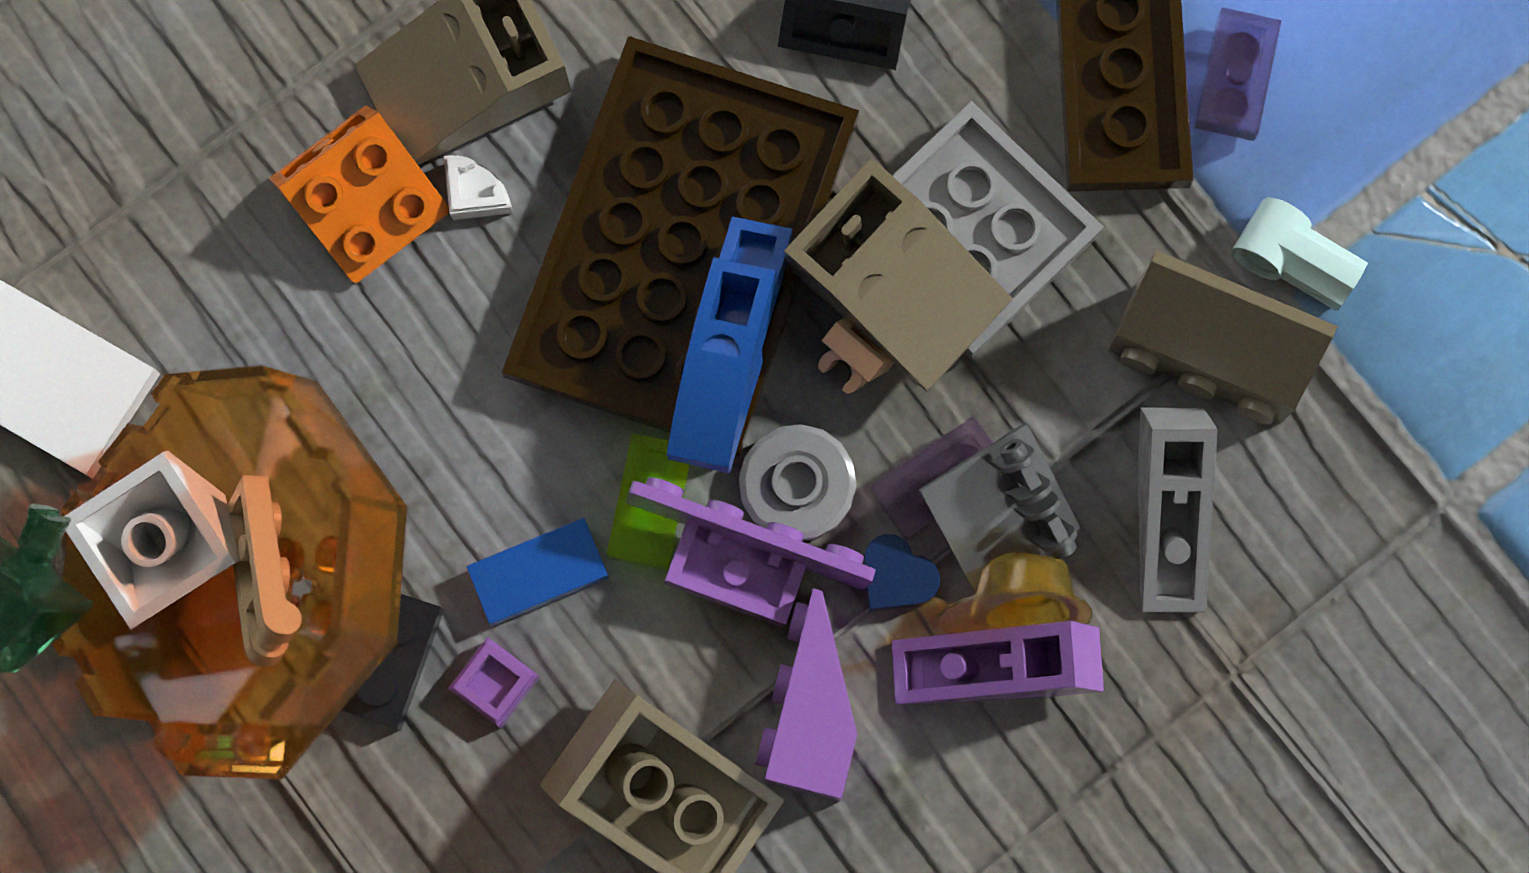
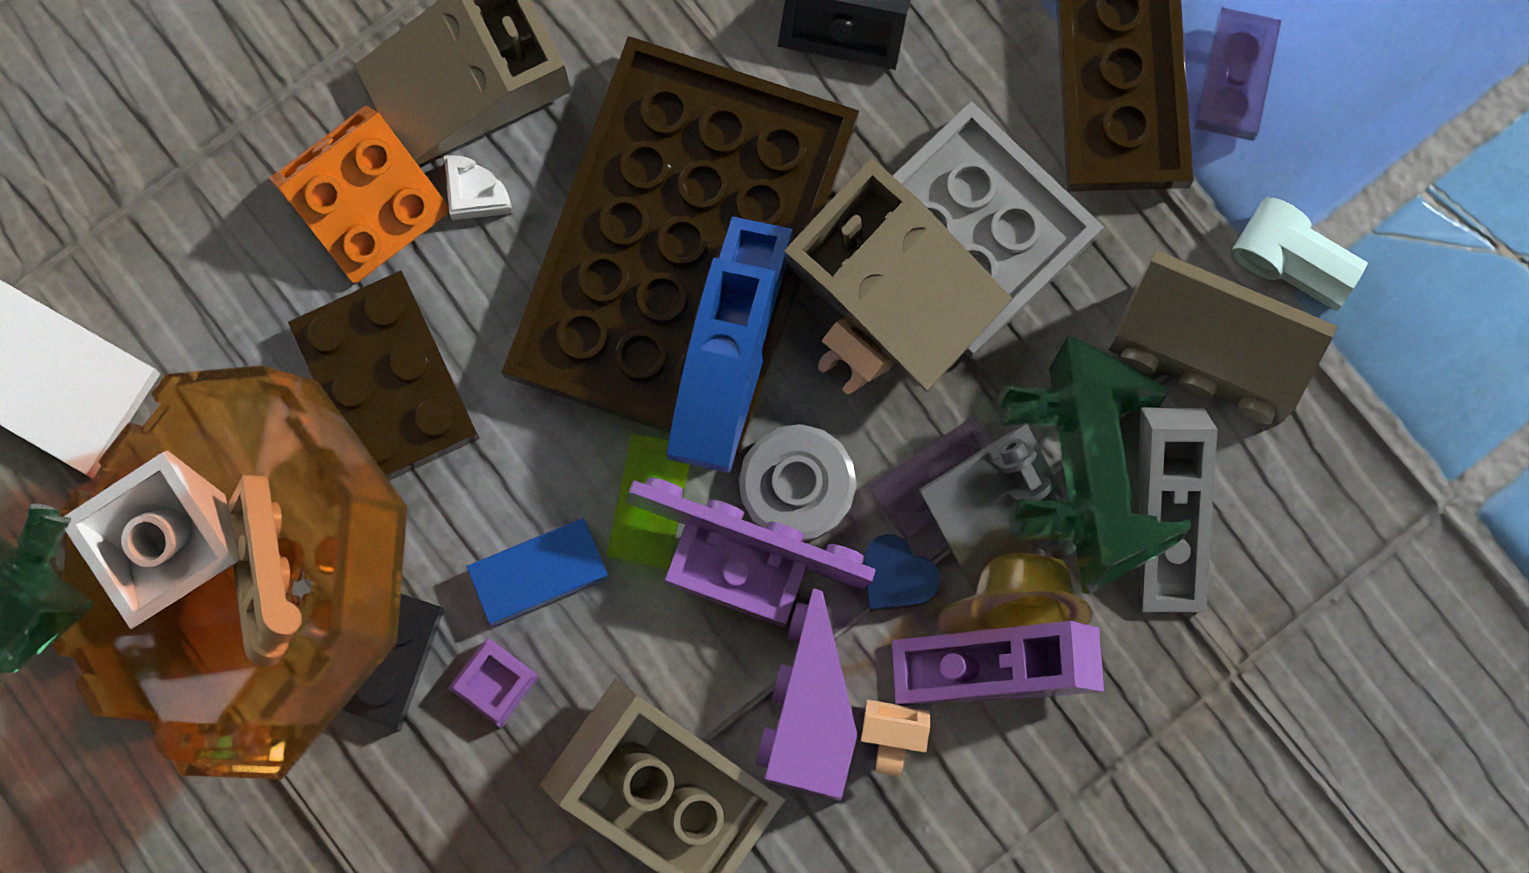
none -> dark brown plate [288,270,480,492]
none -> light nougat tile [861,700,930,777]
none -> clear green hose [999,337,1191,594]

